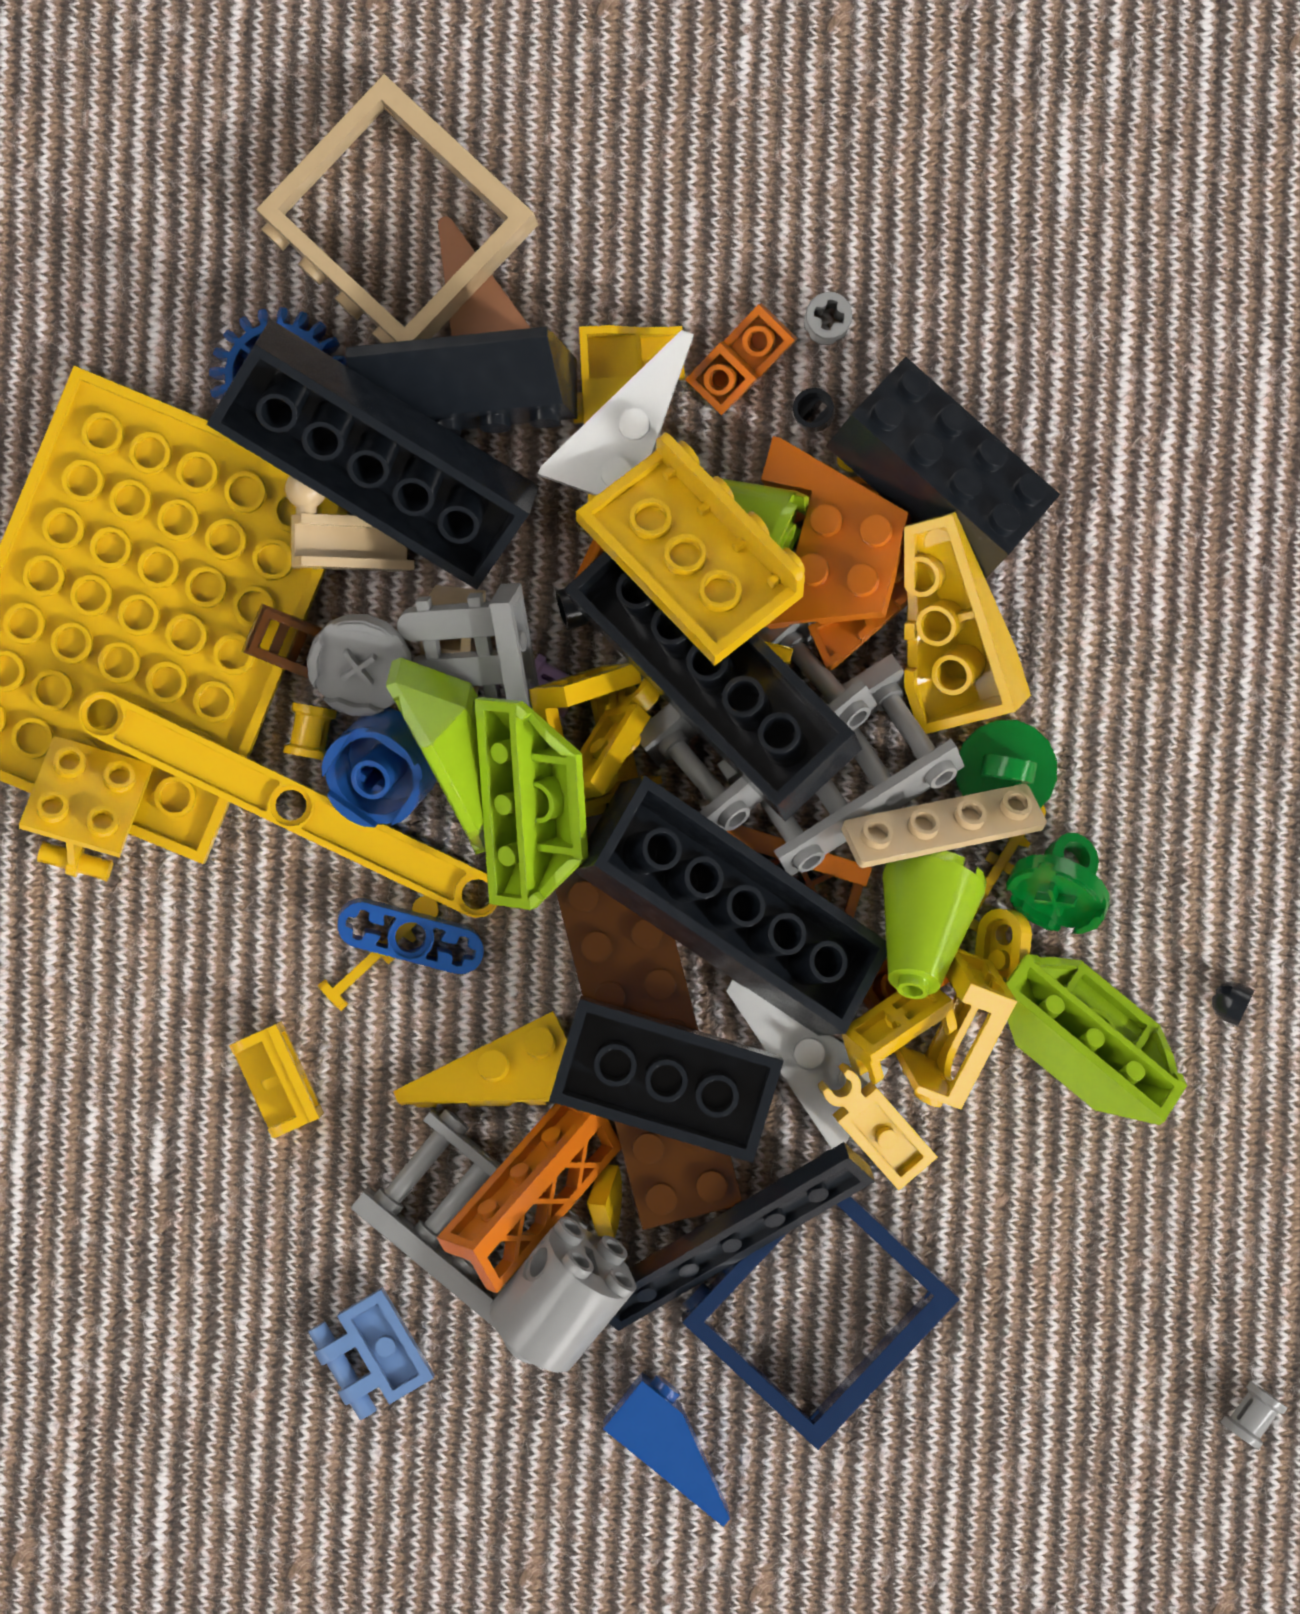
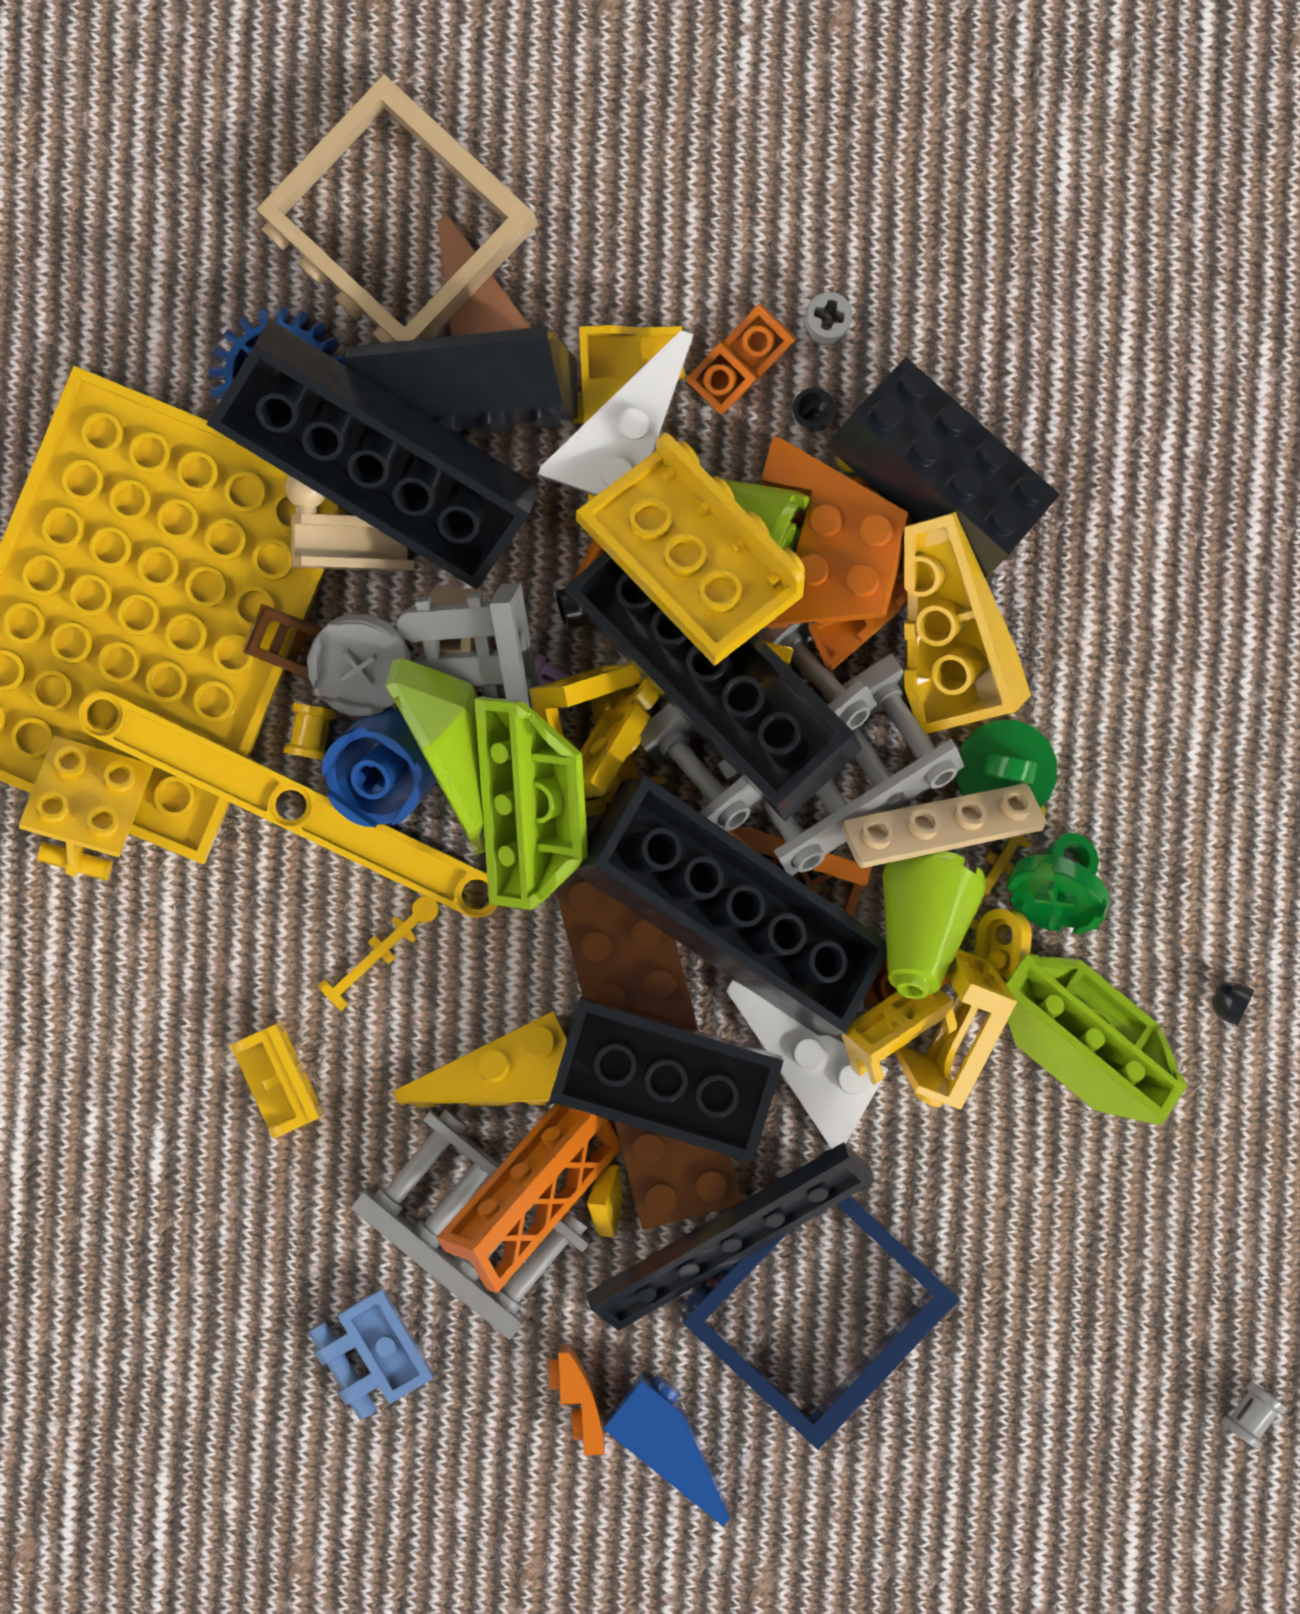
blue beam [337,898,484,974] -> none
light grey cylinder [490,1216,636,1373] -> none
yellow plate [818,1063,938,1190] -> none
none -> orange slope [549,1344,605,1455]

